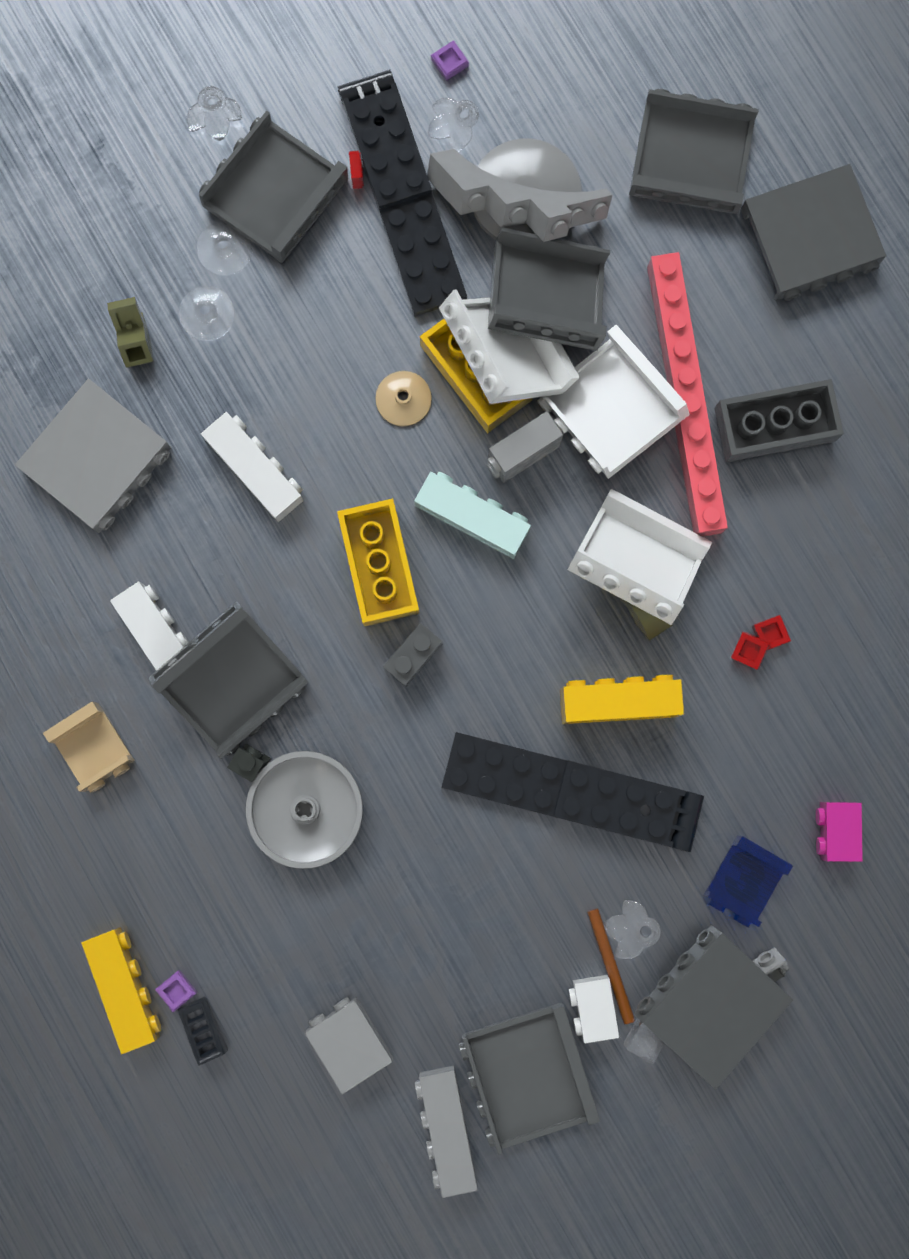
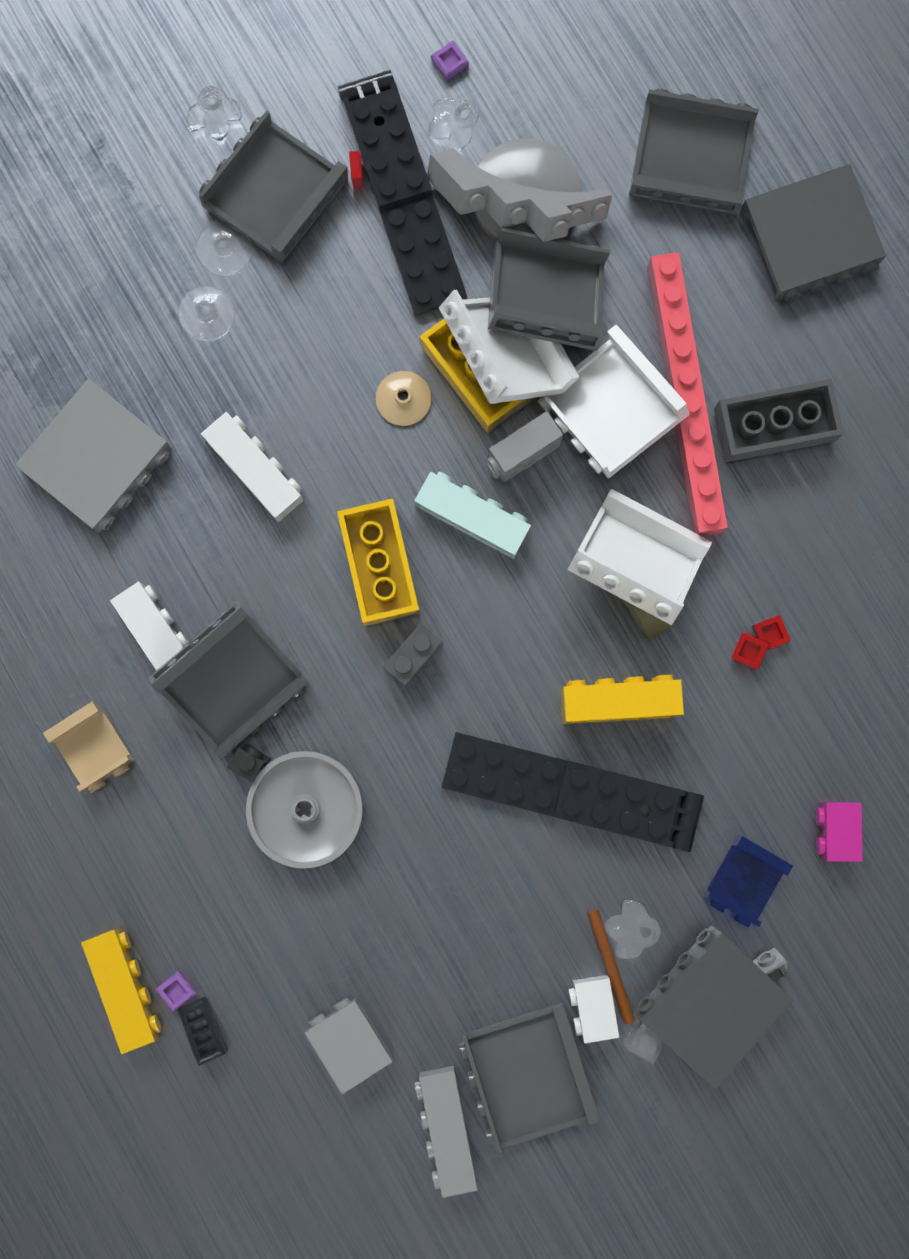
olive brick [107,297,153,368] -> none

